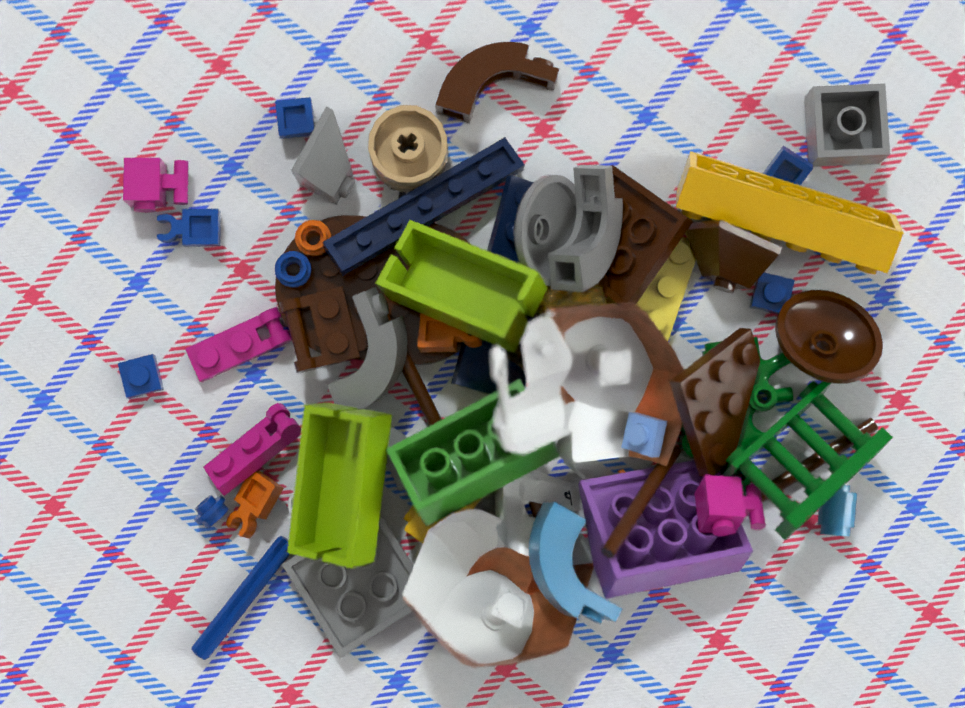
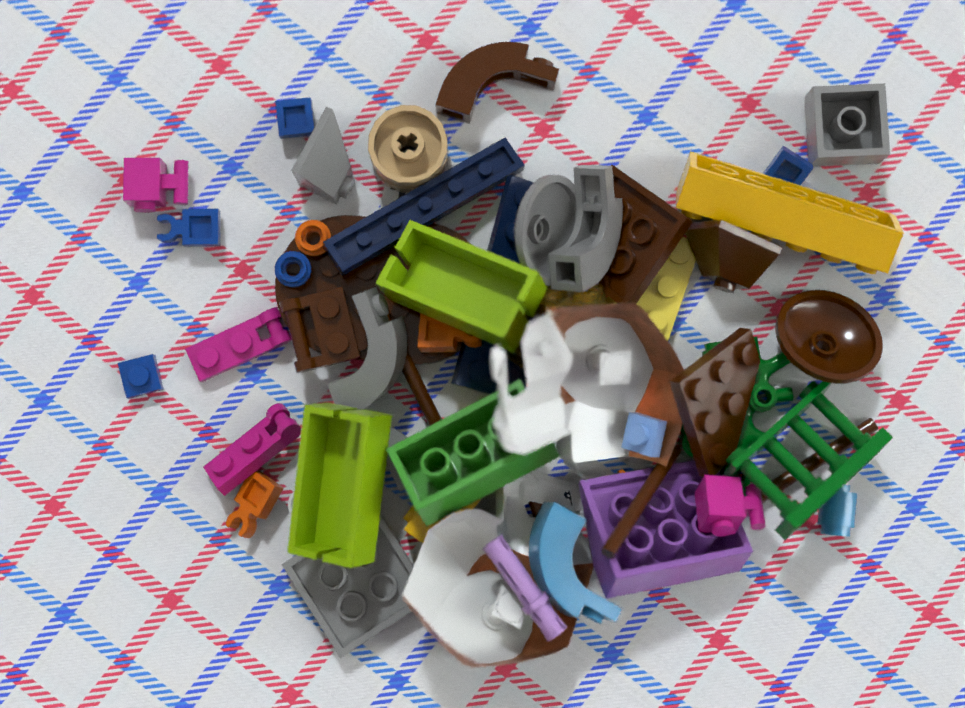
blue axle [191,536,290,660] -> none
blue plate [194,495,229,528] -> none
blue plate [749,272,795,315] -> none
none -> lavender pin [482,535,567,641]

